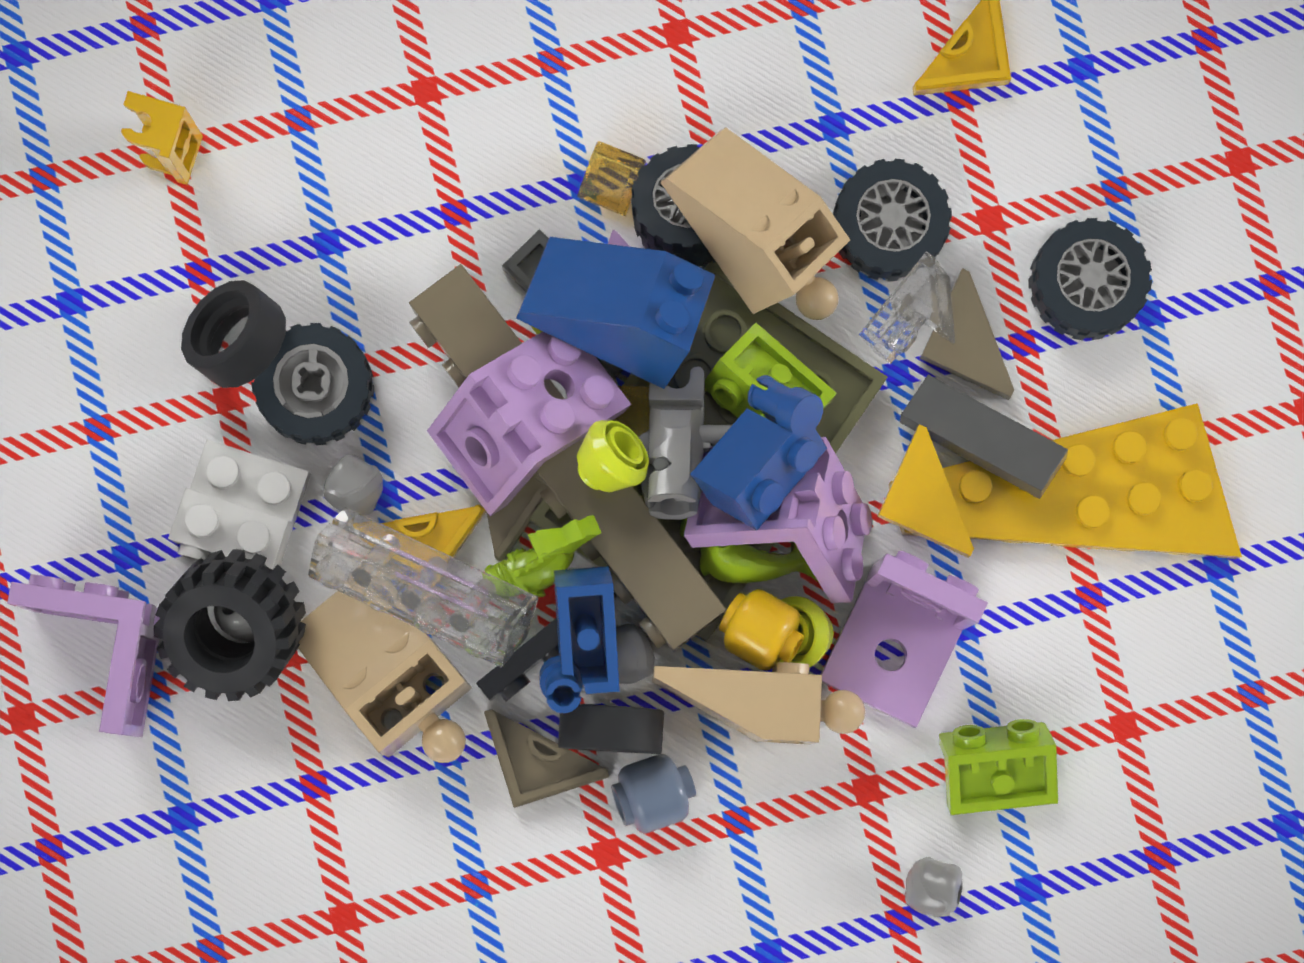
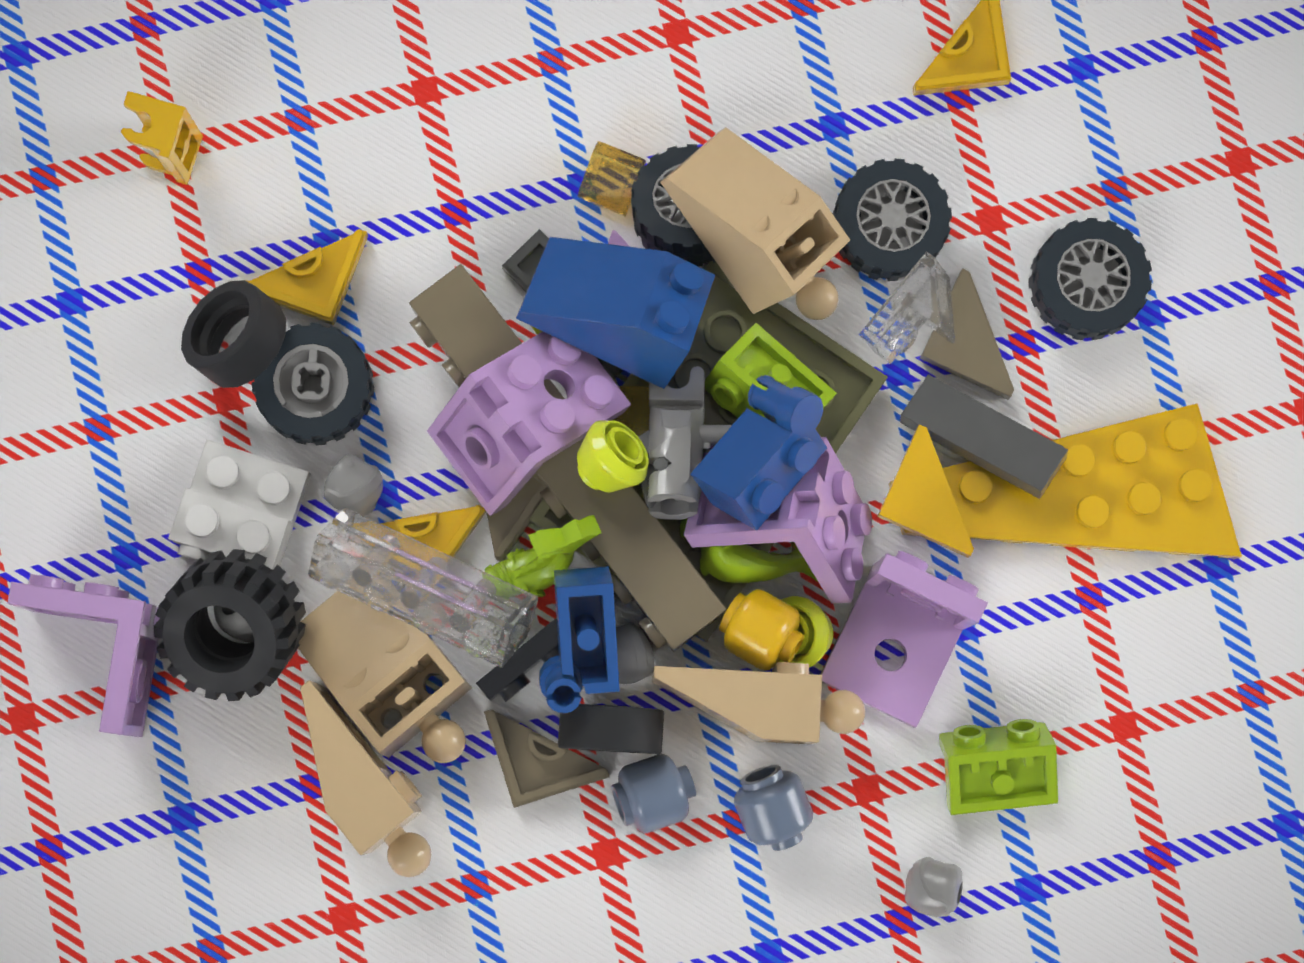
none -> yellow tile [245,229,368,325]
none -> tan slope [300,680,432,877]
none -> sand blue head [734,765,813,851]

